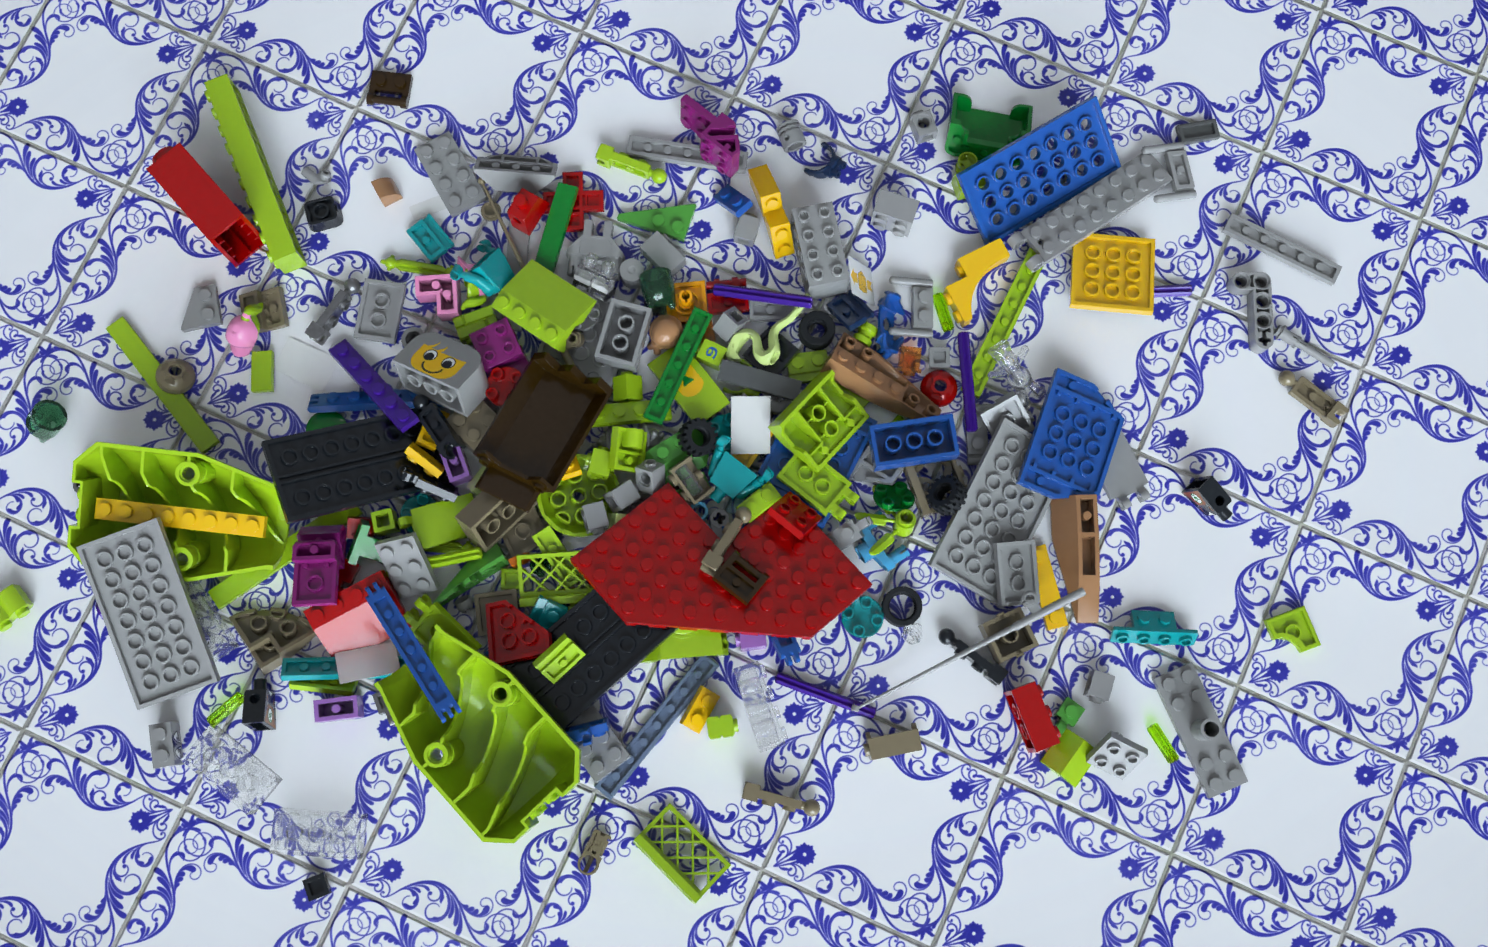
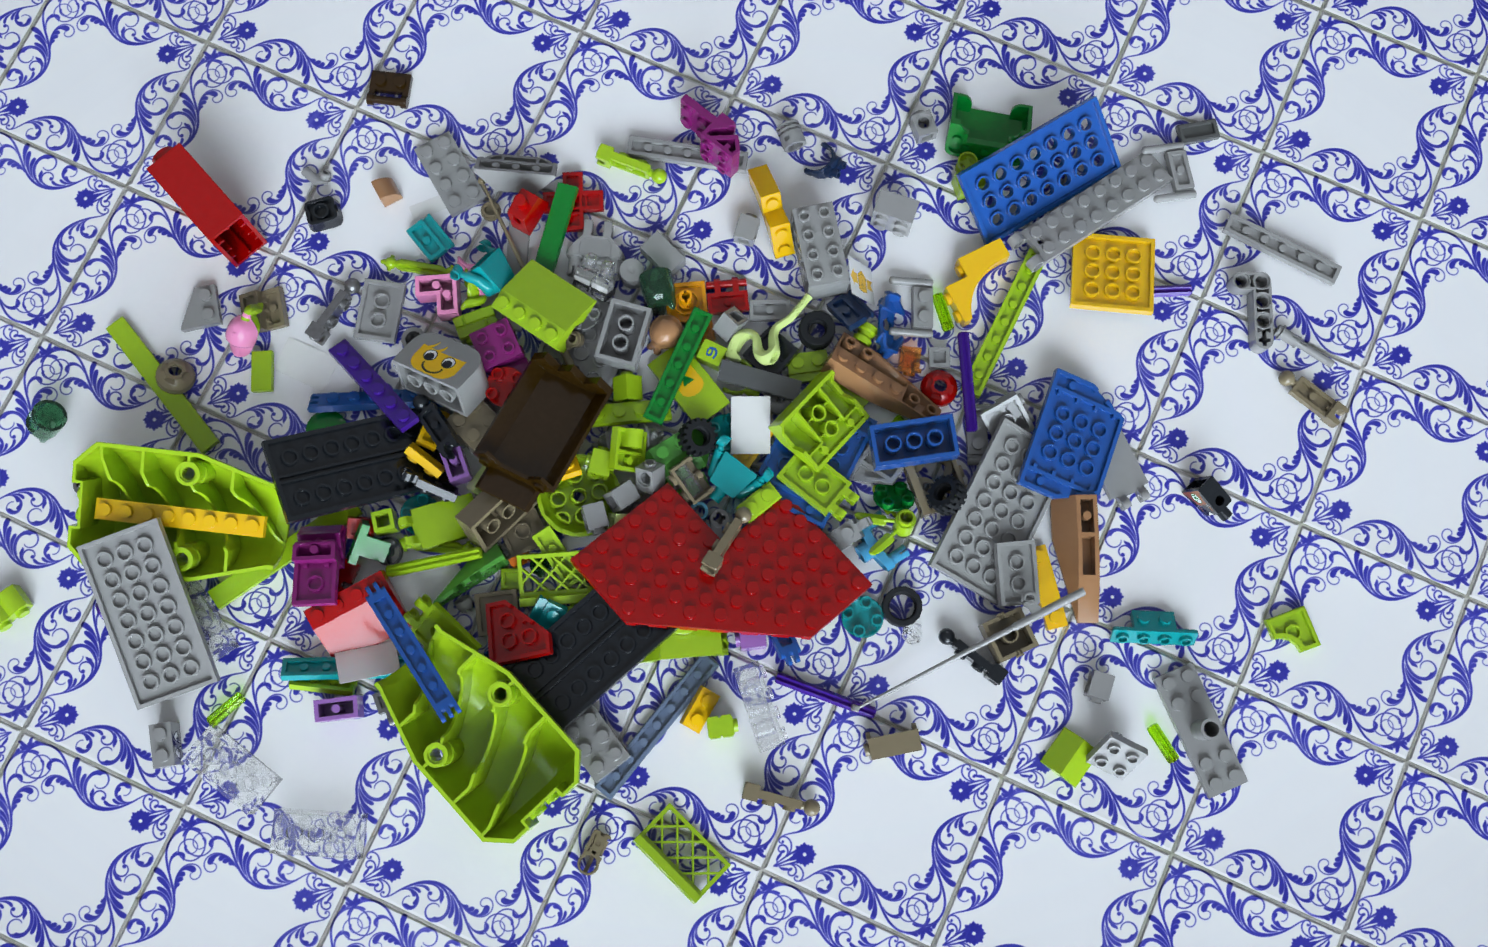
lime brick [204,74,307,274] -> none
dark tan brick [229,607,316,676] -> none
black torso [242,678,276,731] -> none
black plate [302,872,332,902] -> none
light grey plate [374,532,440,599] -> none
lime plate [532,633,586,684] -> none
blue plate [565,717,610,746] -> none
bright green wing [617,204,696,242] -> none
dark brown plate [712,550,770,606] -> none
blue plate [713,184,753,218] -> none
dark purple axle [713,283,813,308] -> none
red plate [767,491,822,540] -> none
clear animal [987,340,1046,410] -> none
red brick [1003,681,1061,753] -> none
bright green plate [1054,697,1085,735] -> none

